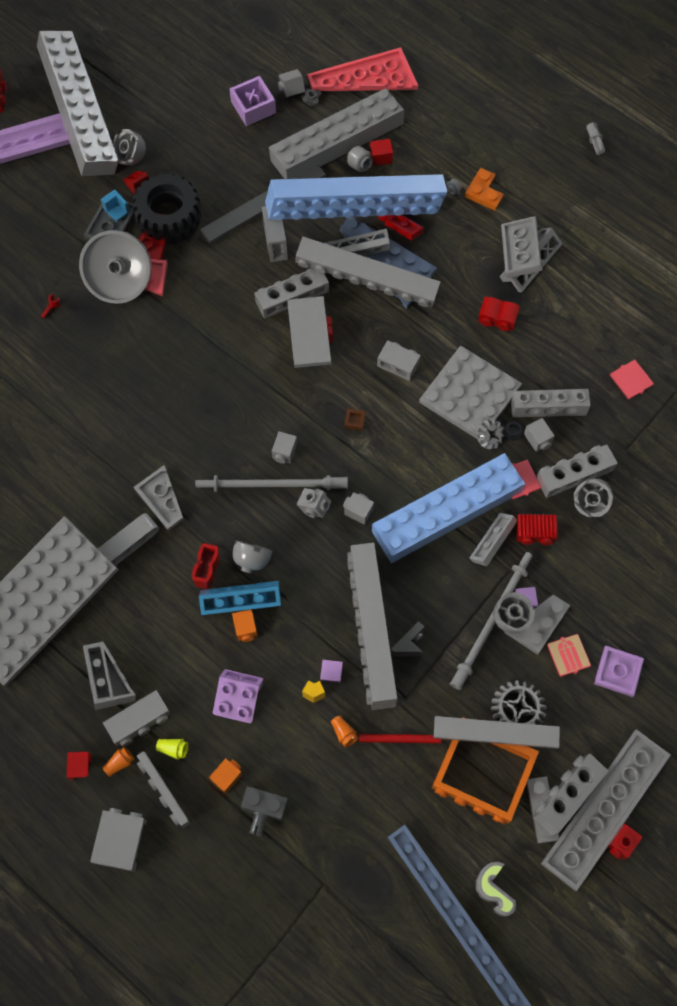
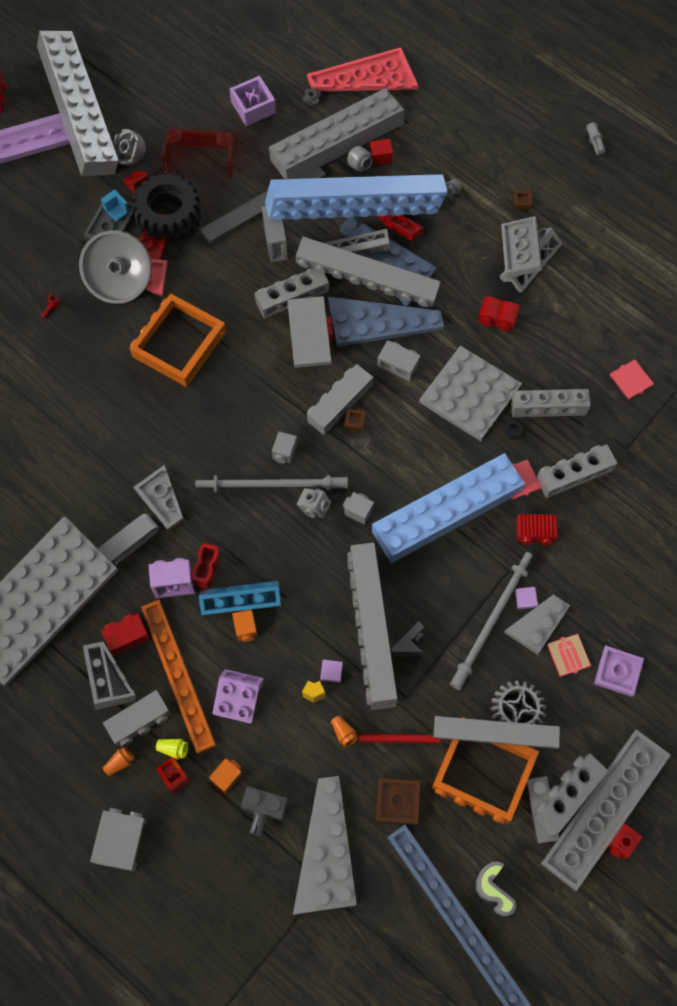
red panel [67,752,92,780] -> none
light grey plate [137,751,191,828] -> none
light grey cylinder [233,540,272,574] -> none
light grey brick [278,69,305,97] -> none
orange plate [465,168,504,211] -> none
light grey plate [470,513,517,566] -> none
light grey gear [477,419,505,449] -> none
light grey cylinder [493,592,535,634] -> none
light grey brick [524,418,554,452] -> none
light grey cylinder [574,478,613,517] -> none
none -> red brick [101,613,150,656]
none -> orange window [130,293,227,387]
none -> orange tile [141,599,216,754]
none -> lavender brick [149,558,195,598]
none -> red slope [156,757,191,795]
none -> clear red windscreen [161,127,238,178]
none -> light grey wing [293,776,357,915]
none -> light grey brick [307,364,373,435]
none -> sand blue wing [328,297,444,347]
none -> reddish brown plate [376,778,420,825]
none -> reddish brown plate [513,190,532,209]

